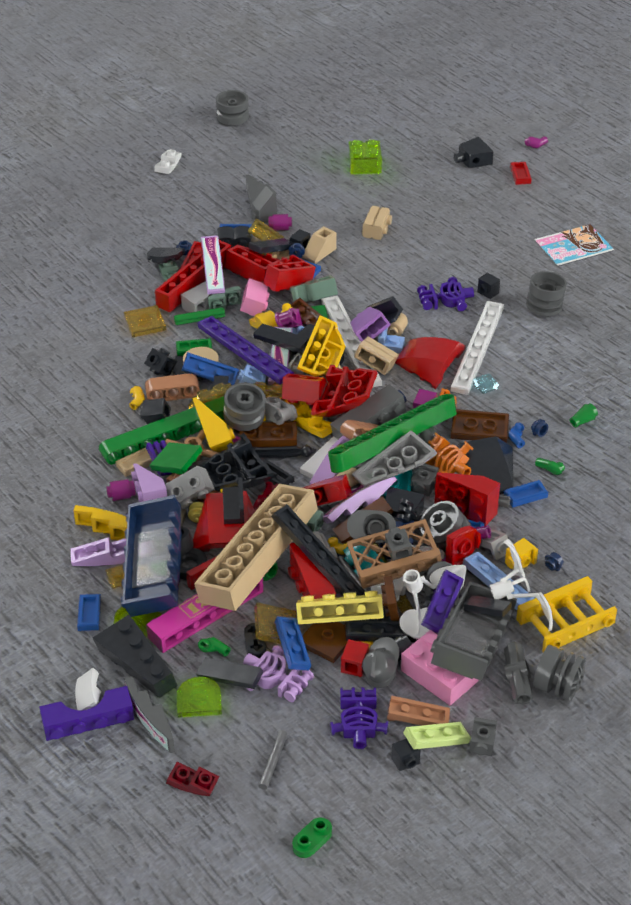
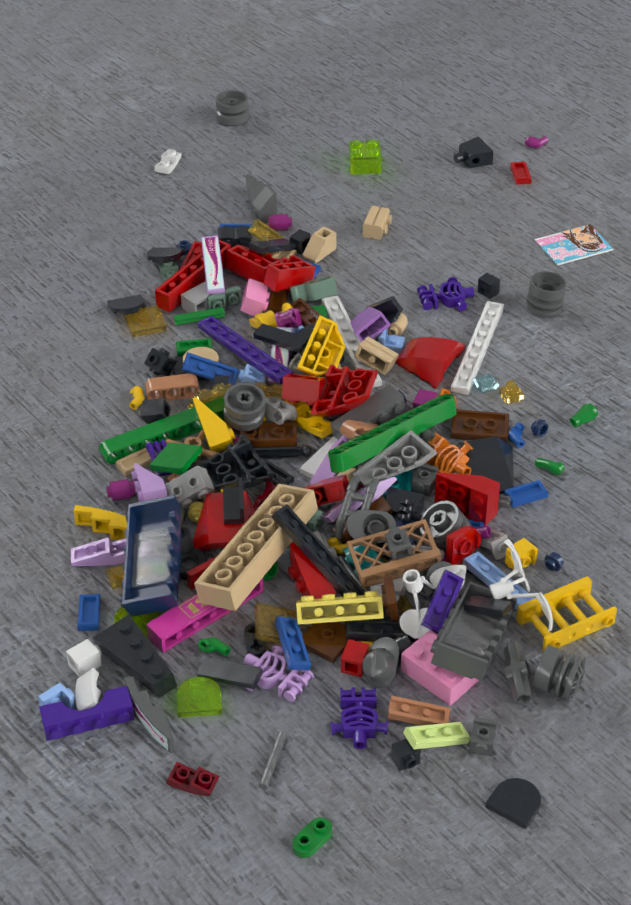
dark blue plate [288,243,305,258] -> none
none -> light blue bracket [38,683,75,709]
none -> white brick [66,639,102,677]
none -> black tile [107,294,145,315]
none -> reddish brown tile [268,289,288,313]
none -> dark grey piece [334,475,380,540]
none -> black tile [485,778,541,829]
none -> clear yellow tile [499,380,524,404]

